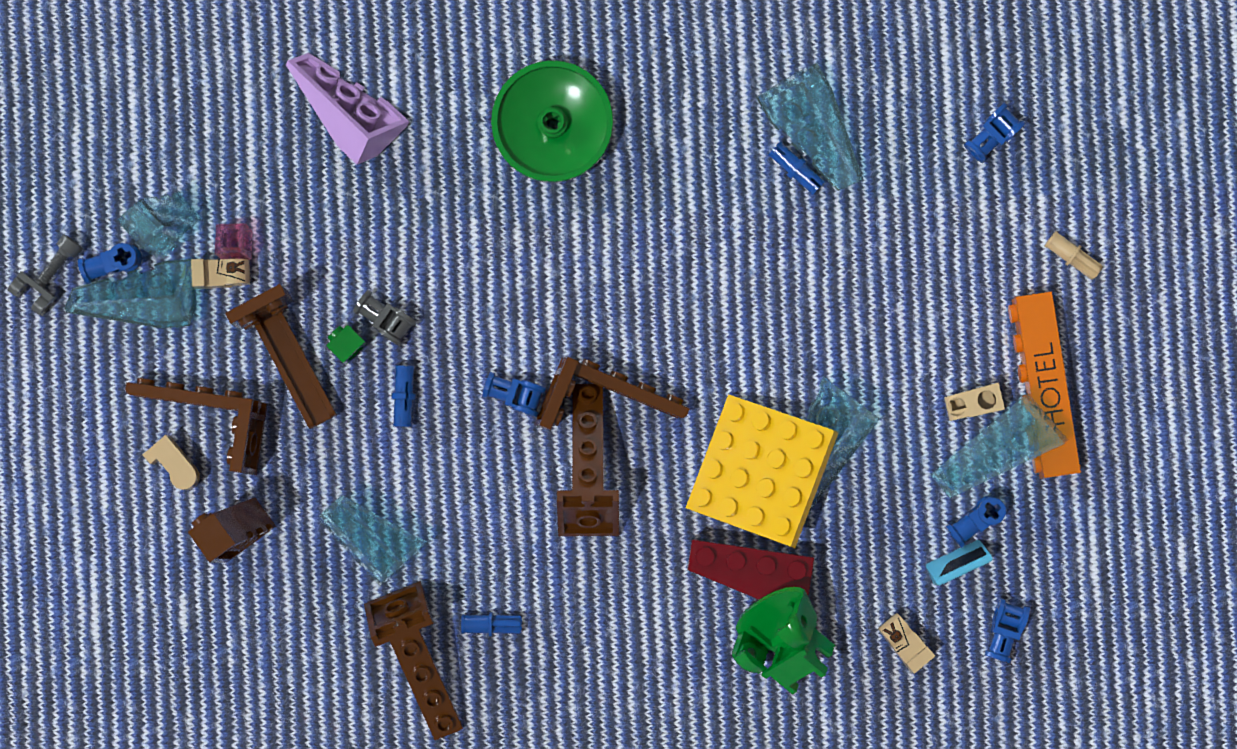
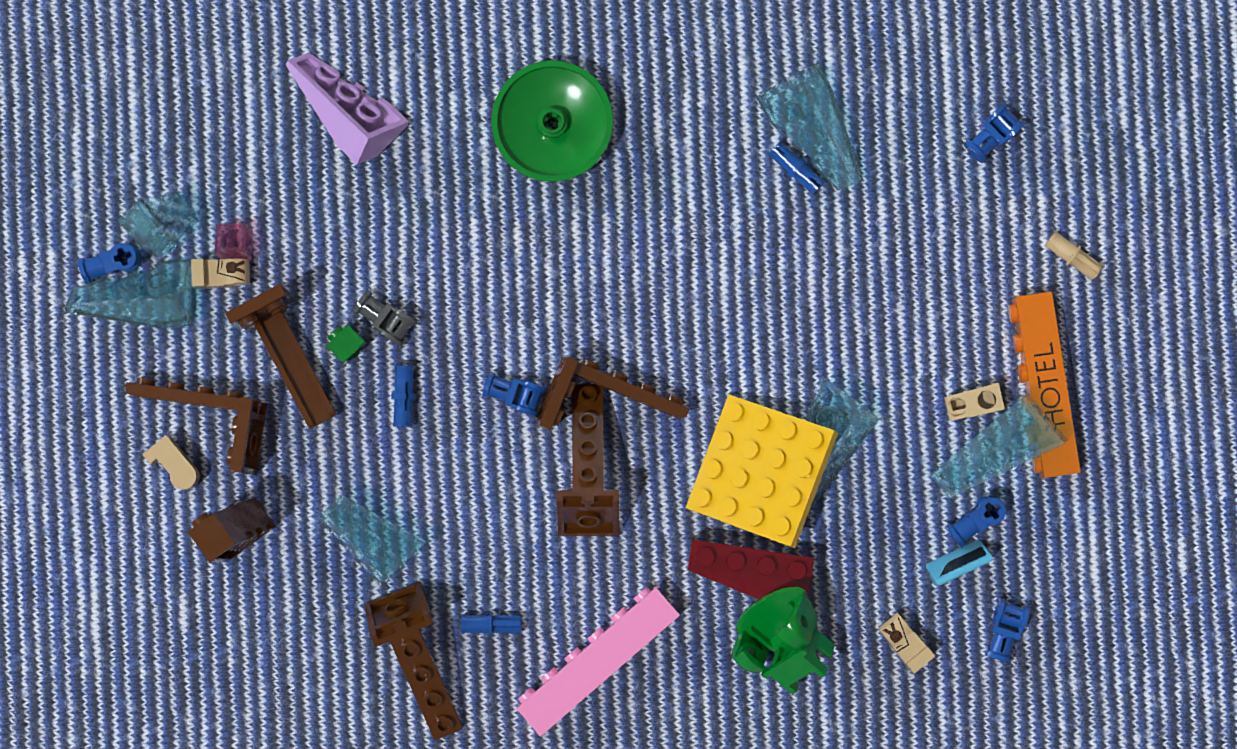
dark grey bar [7,234,83,316] -> none
none -> bright pink brick [516,587,680,737]

